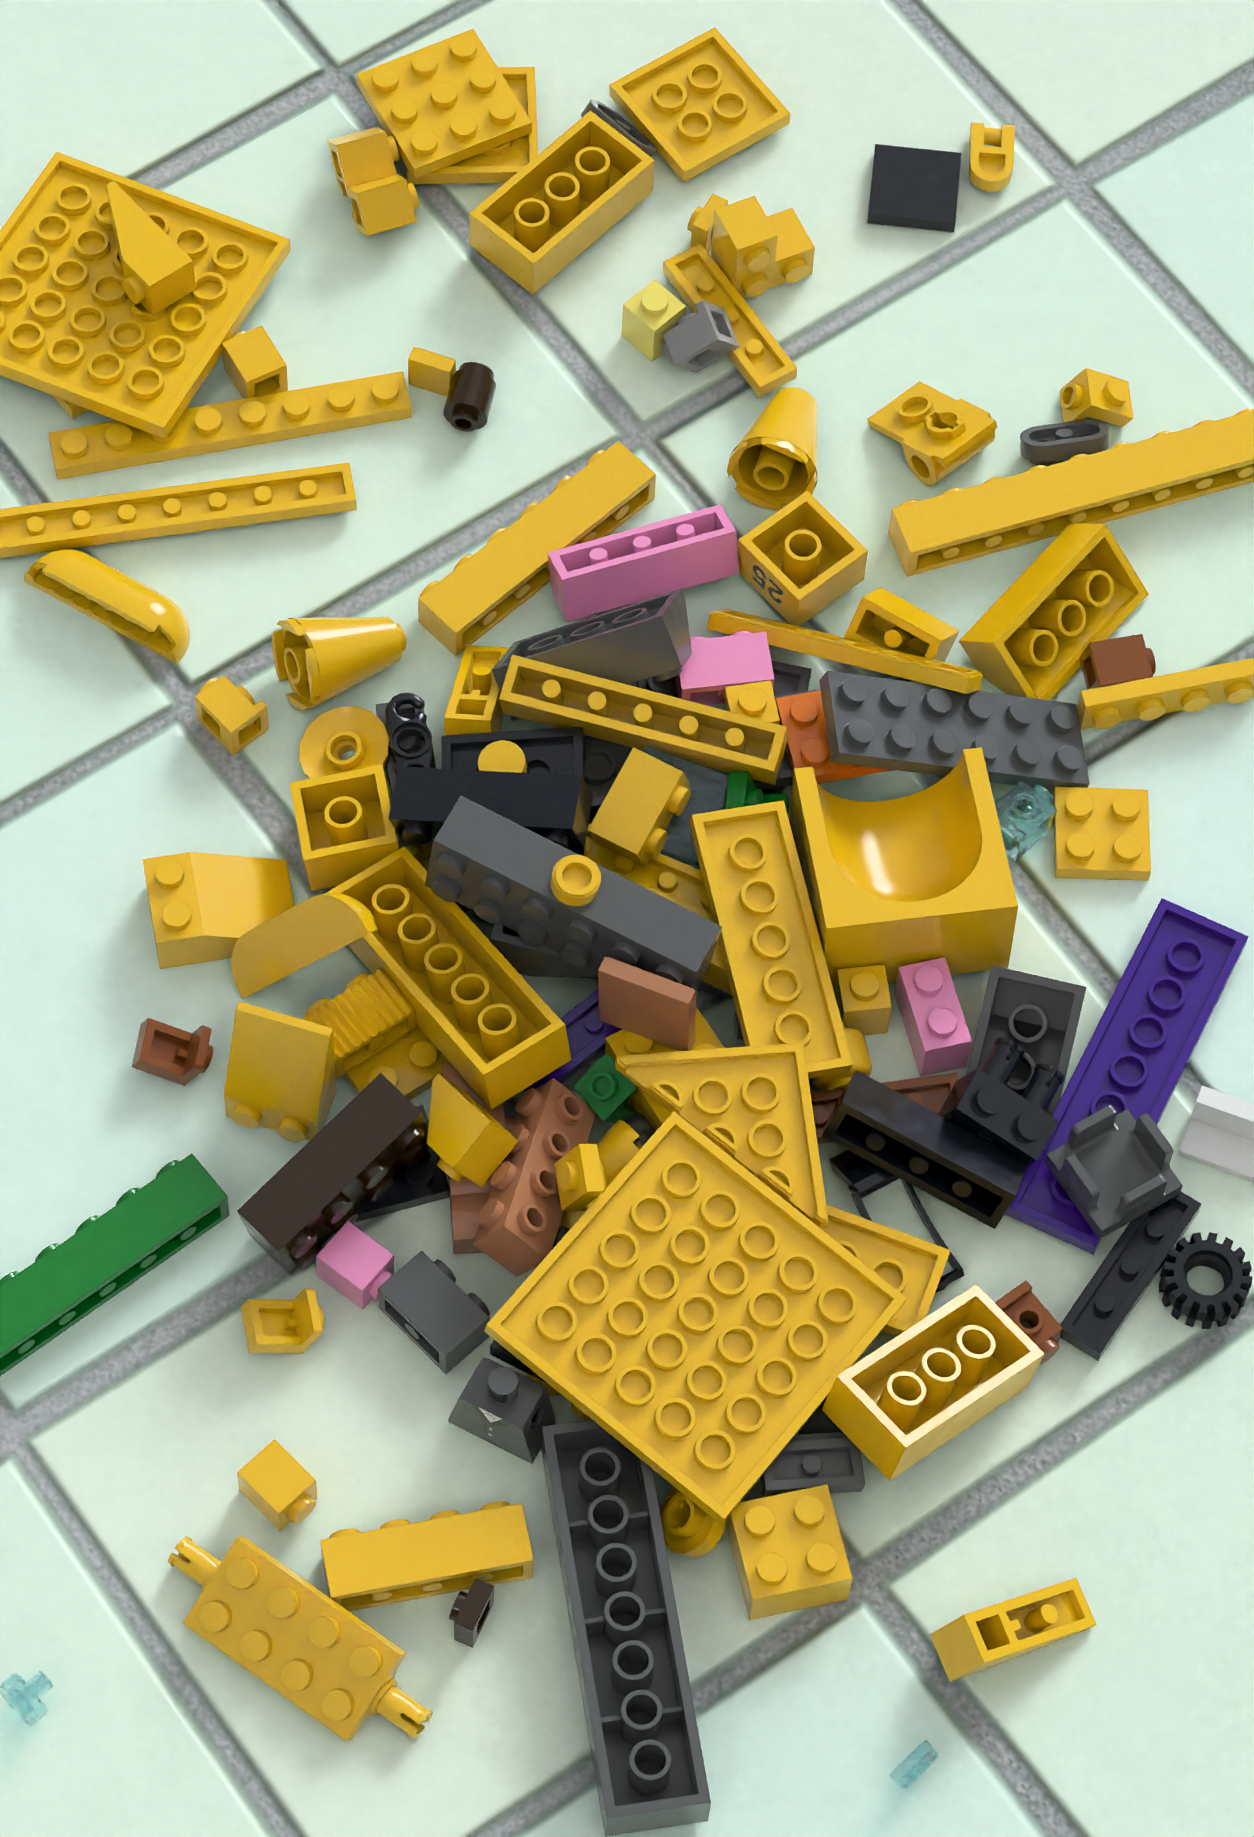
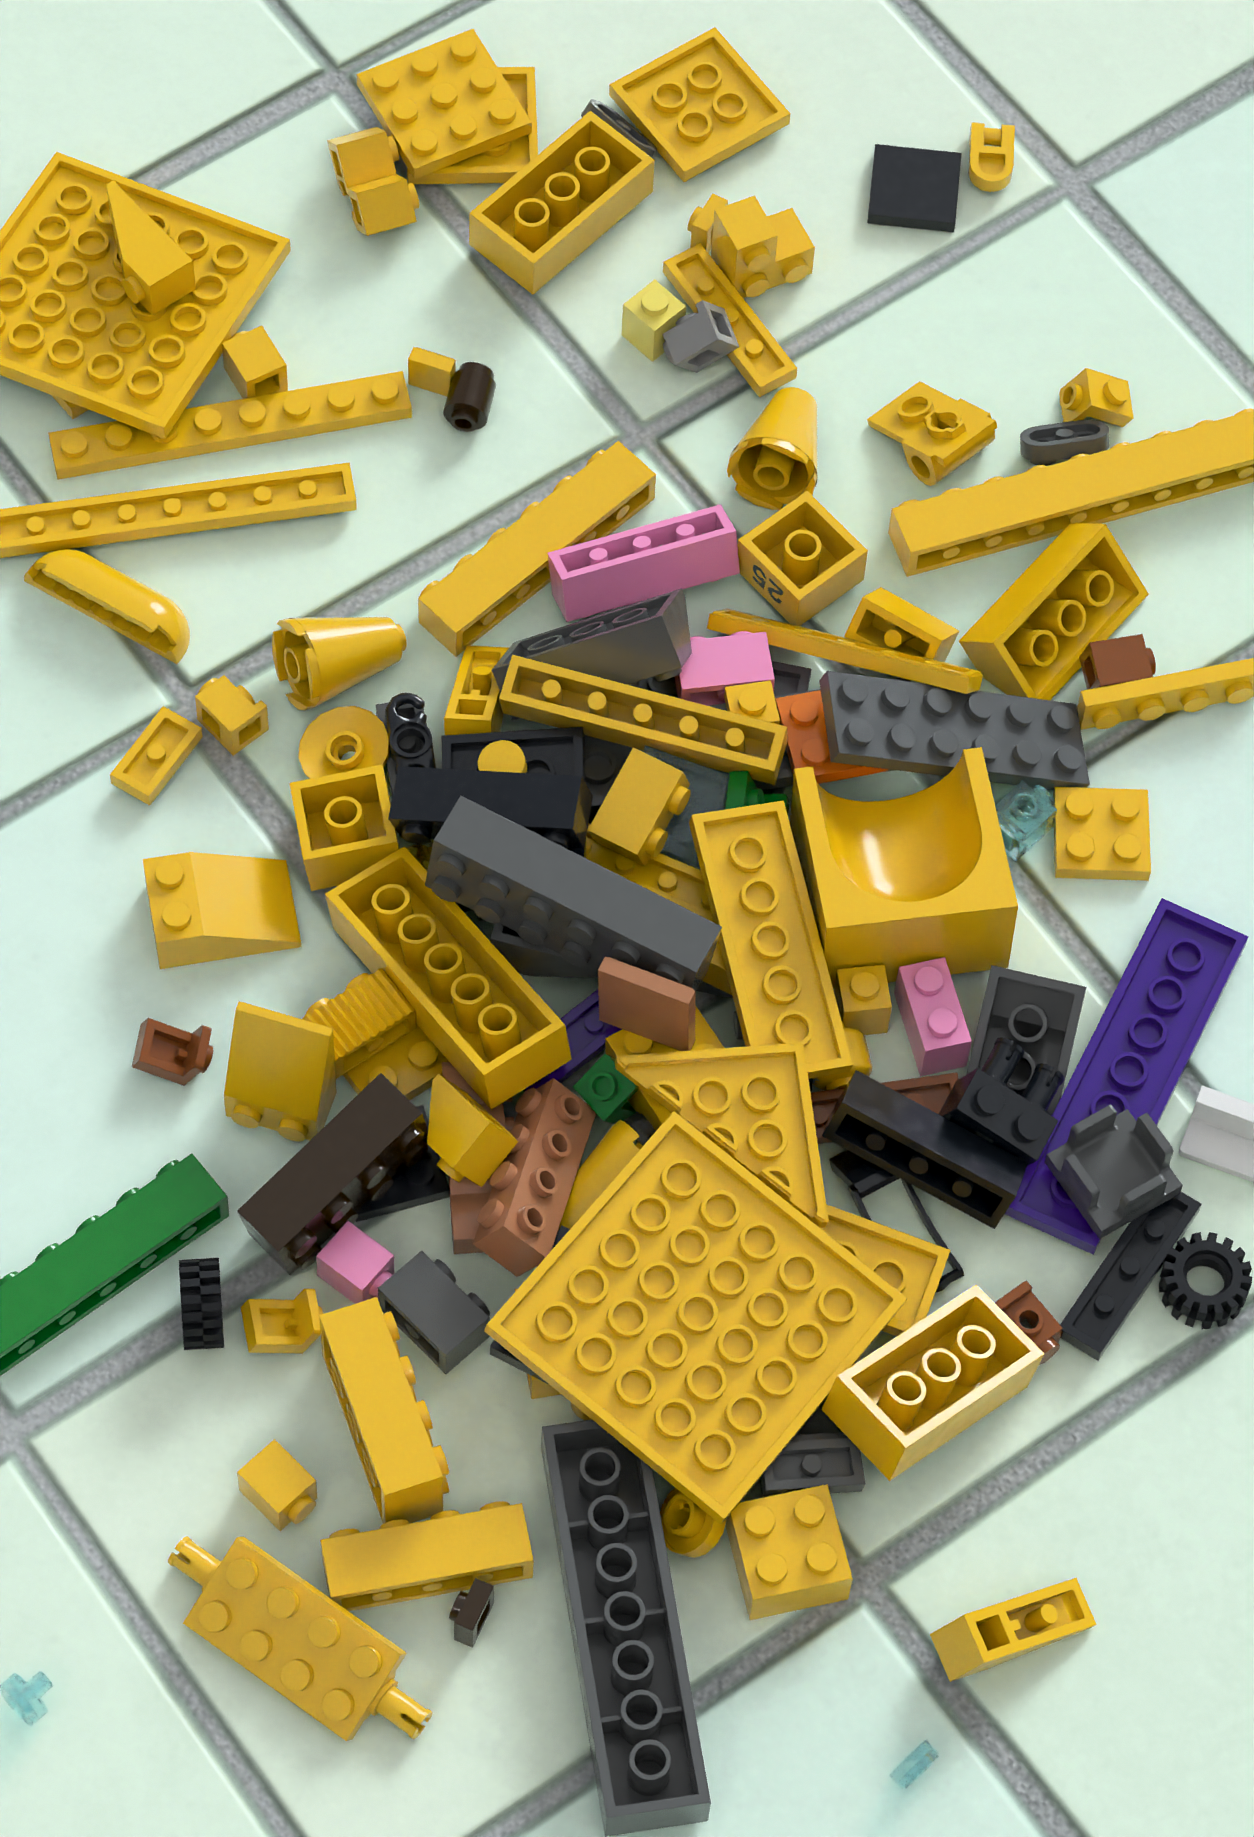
yellow brick [231,893,378,999] -> none
dark grey torso [448,1357,556,1464] -> none
yellow tile [550,855,601,906] -> none
yellow bracket [554,1144,607,1211] -> none
none -> yellow plate [110,706,203,805]
none -> black tyre [179,1257,224,1350]
none -> yellow brick [319,1297,449,1524]

